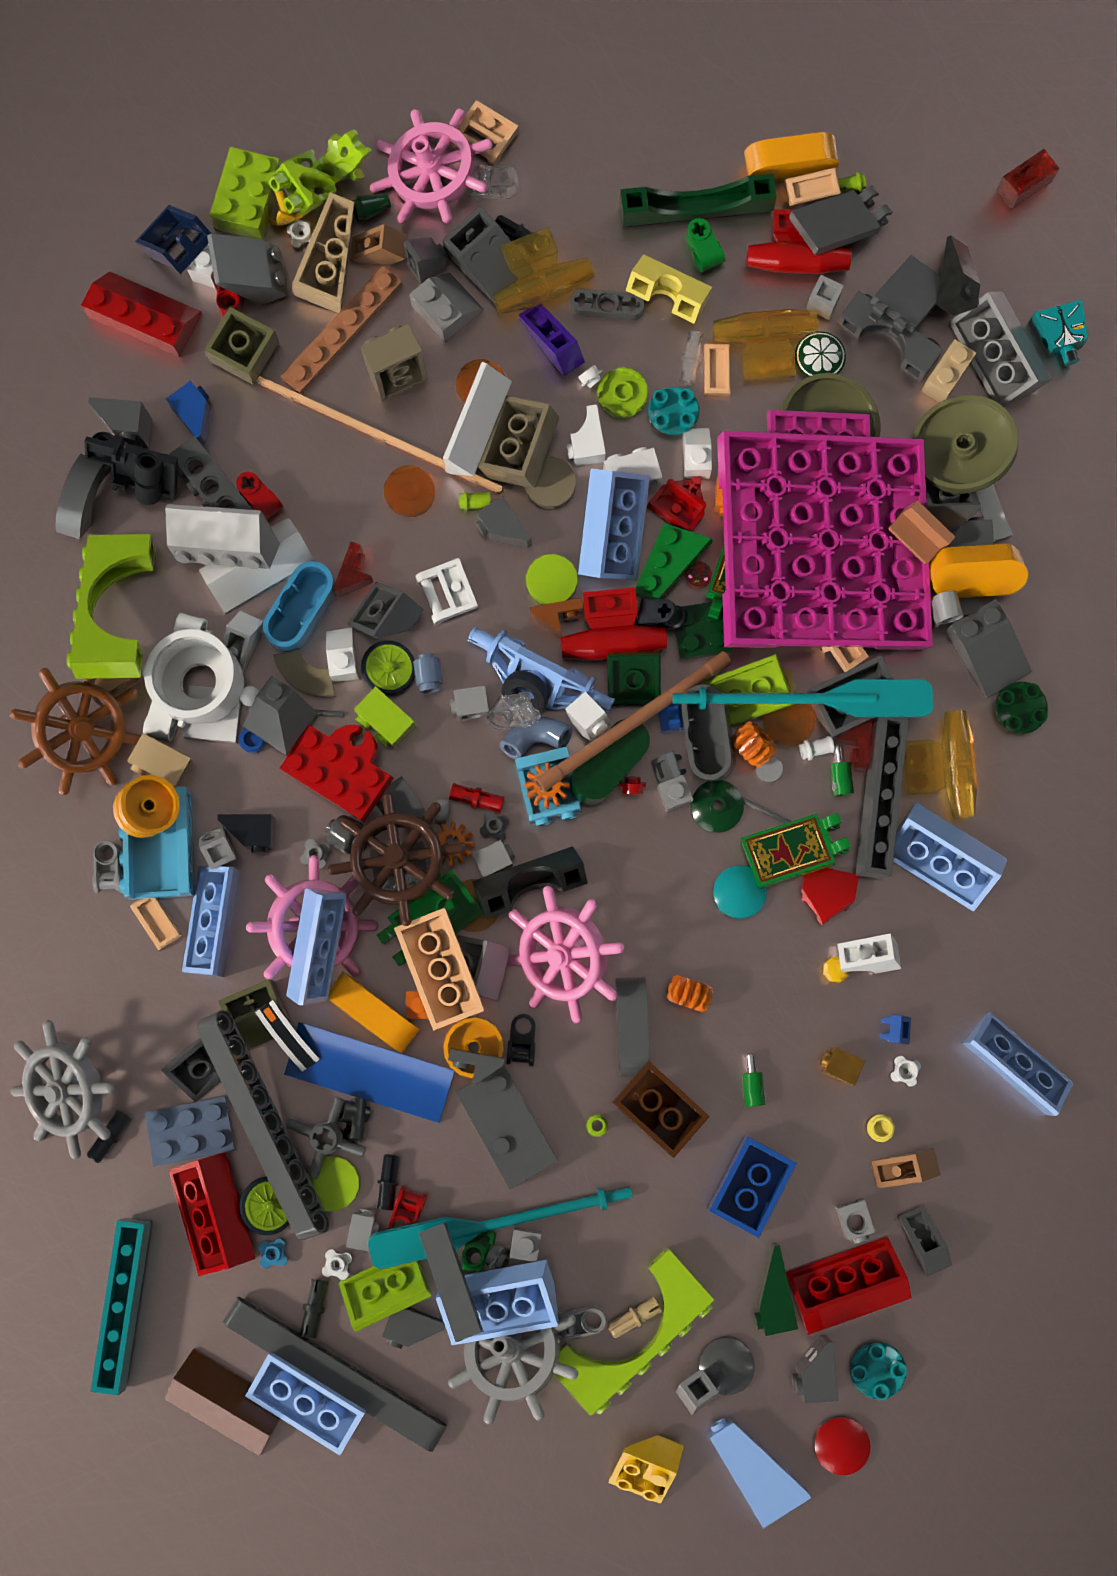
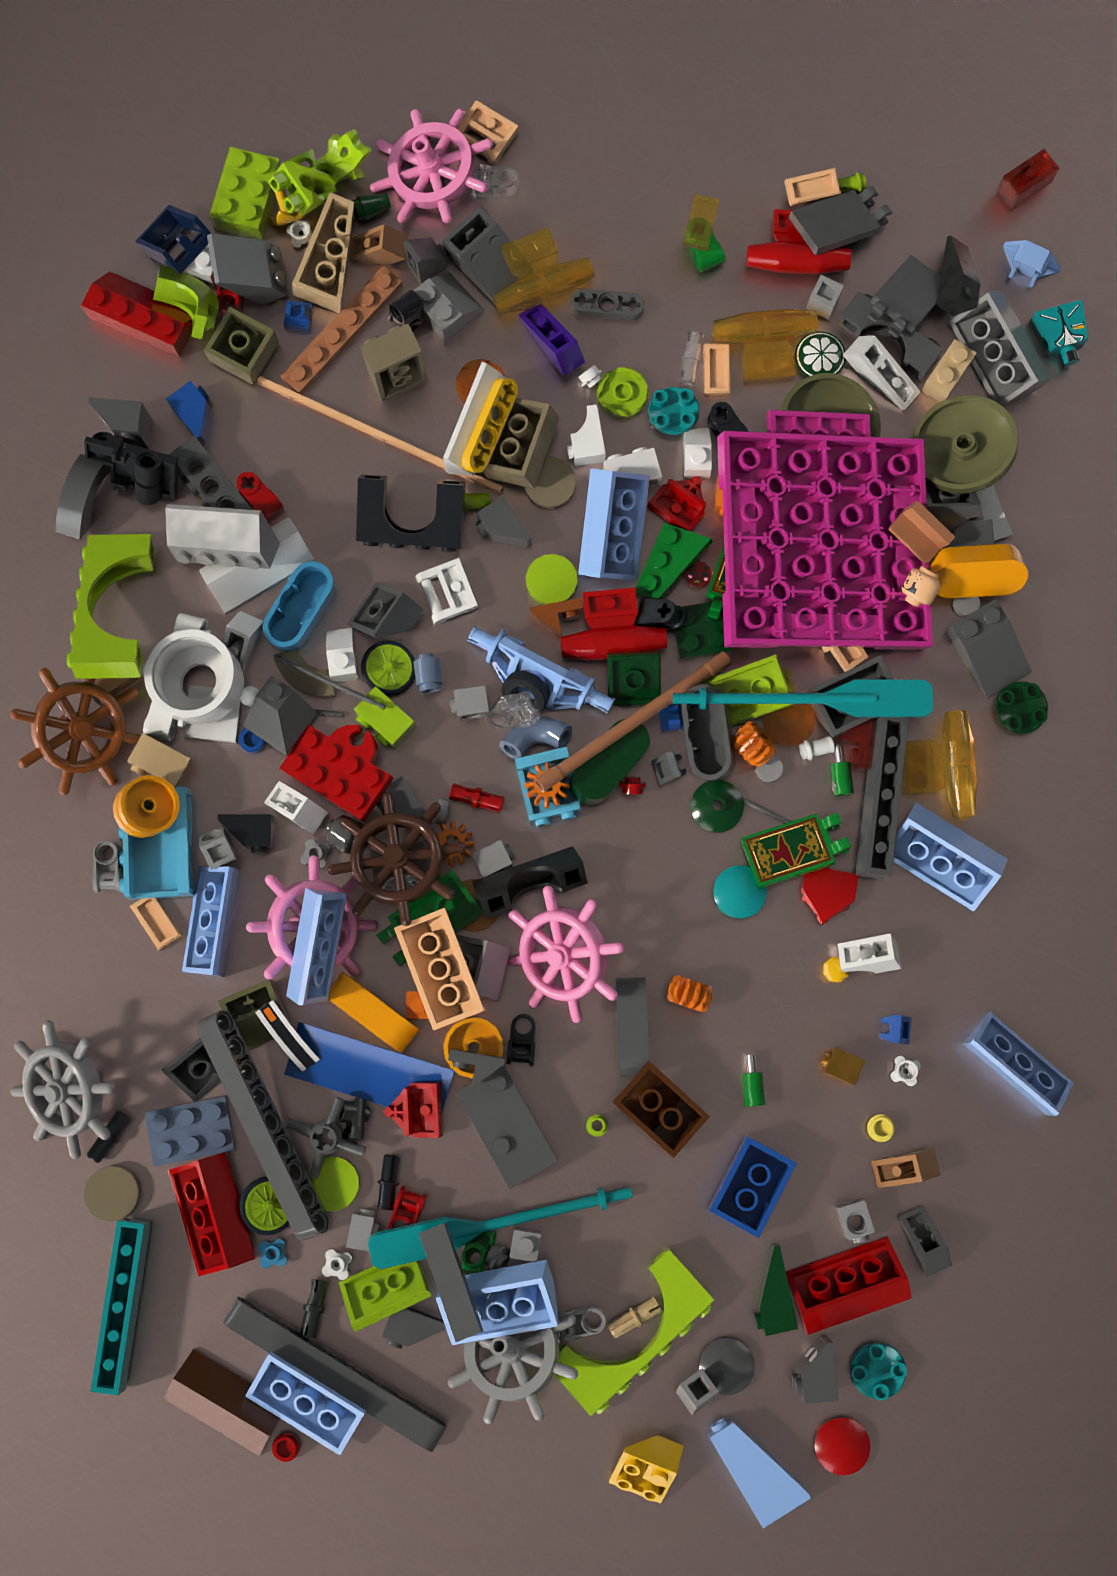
clear red slope [333,542,374,598] -> none
clear orange tile [384,465,435,517] -> none
dark grey plate [480,811,509,841] -> none
black axle [495,215,543,253] -> none
white slope [565,692,611,741] -> none
dark green arch [620,173,777,227] -> none
light yellow arch [626,254,712,324] -> none
light grey brick [657,775,693,813] -> none
light orange plant [744,132,839,183] -> none
light grey piece [931,590,964,629] -> none
none -> dark tan tile [84,1165,140,1222]
none -> lime arch [153,265,219,339]
none -> white arch [264,781,328,835]
none -> red plate [272,1432,300,1462]
none -> dark grey piece [274,655,386,710]
none -> blue tile [283,301,313,331]
none -> black arch [356,474,466,552]
none -> red slope [383,1082,443,1138]
none -> black piece [388,290,424,334]
none -> yellow beam [461,378,518,473]
none -> clear yellow tile [683,194,720,251]
none -> black piece [707,402,749,438]
none -> white slope [843,335,921,410]
none -> light nougat head [902,566,942,607]
none -> light blue piece [1003,240,1061,288]

